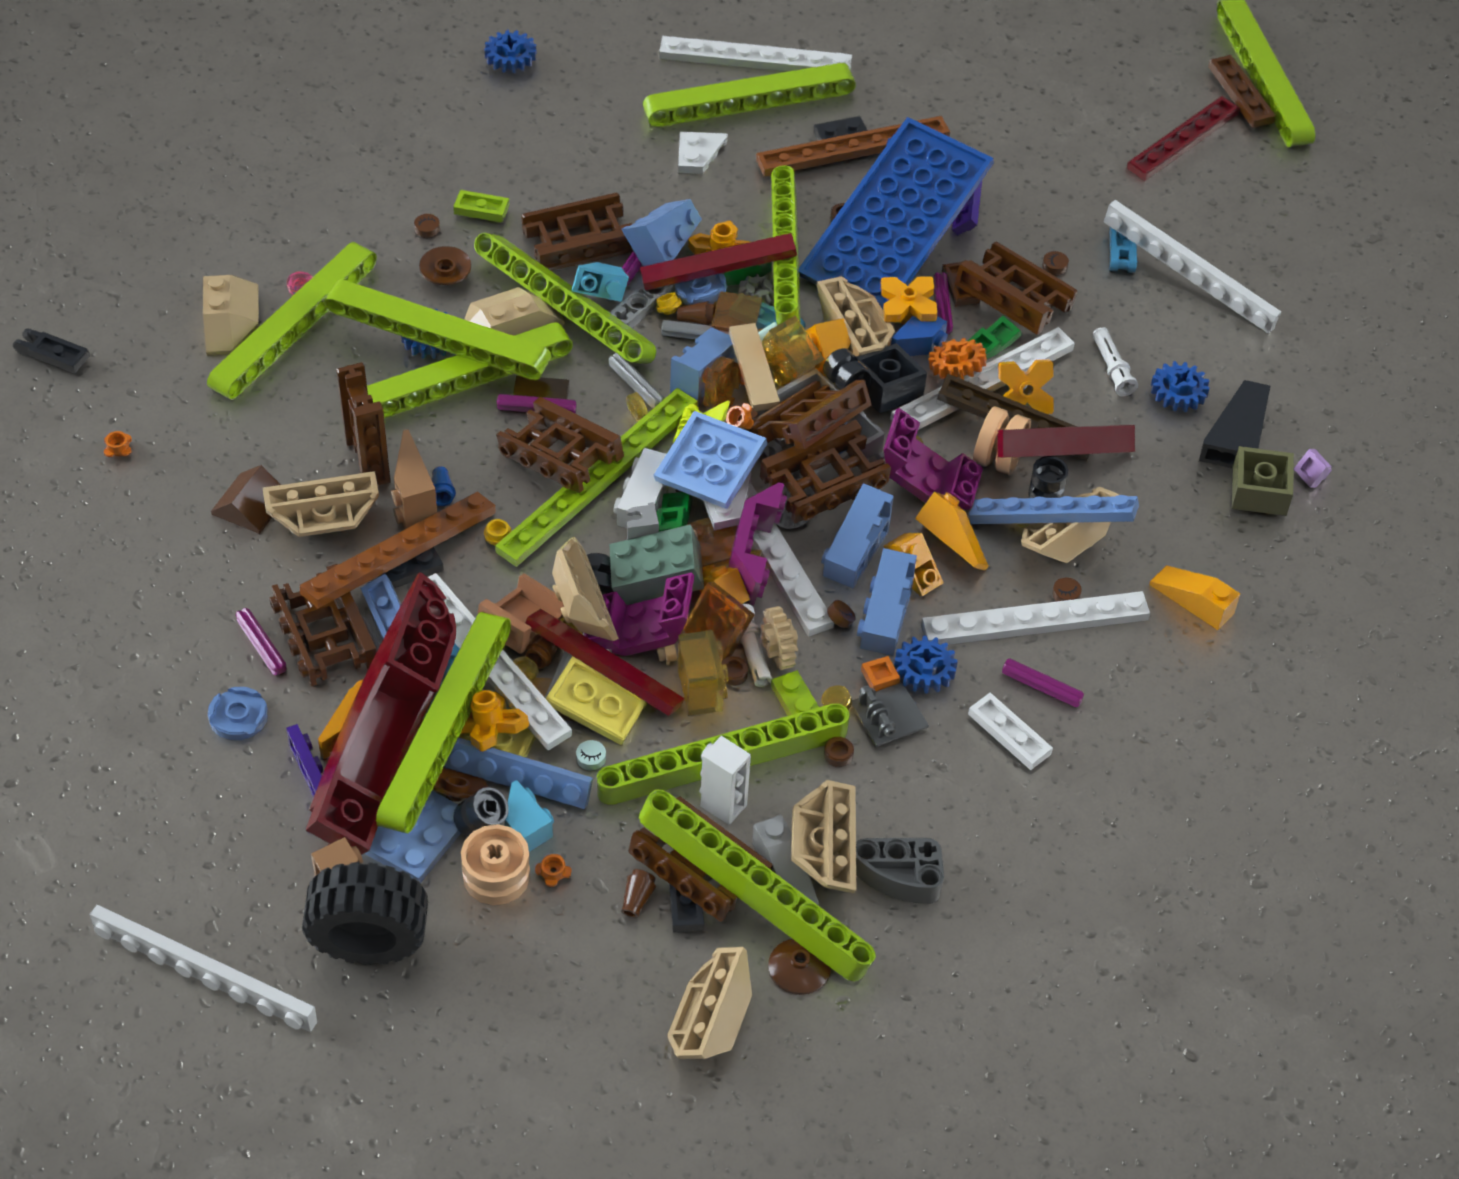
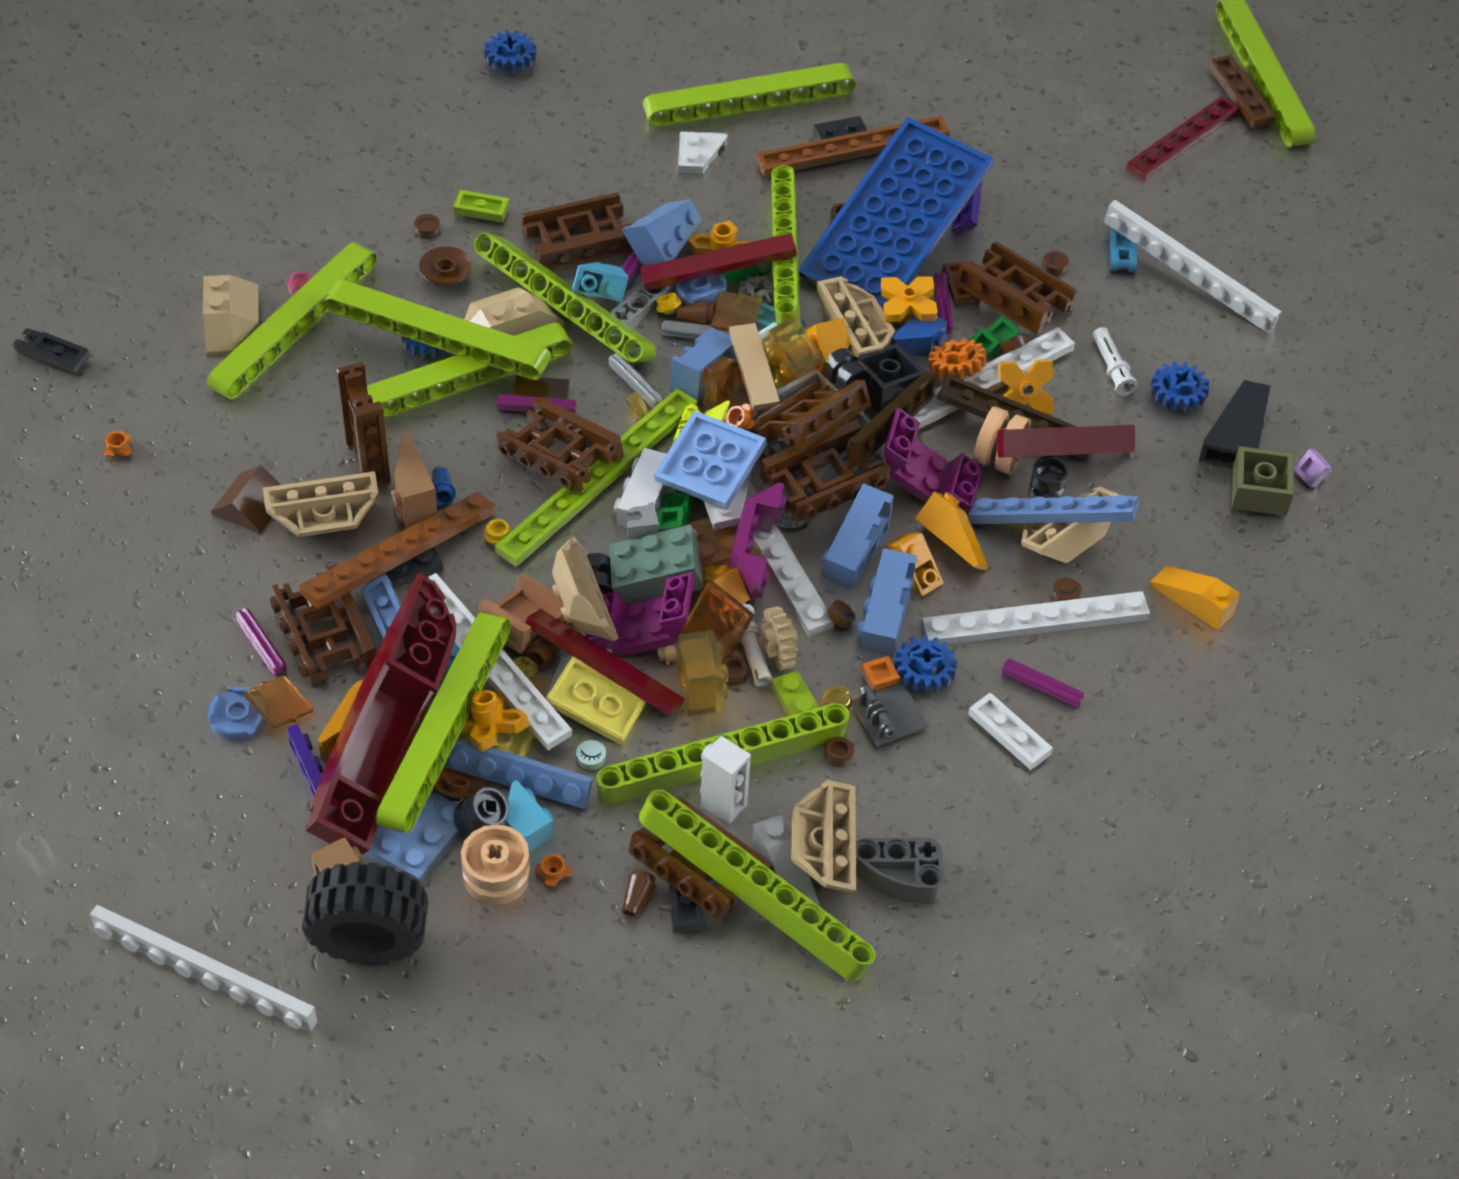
white plate [659,36,852,72] -> none
tan wedge [667,947,752,1059] -> none
reddish brown dish [768,939,831,995] -> none
none -> clear orange piece [243,675,314,729]
none -> dark brown plate [847,371,935,467]
none -> reddish brown tile [1001,333,1028,353]

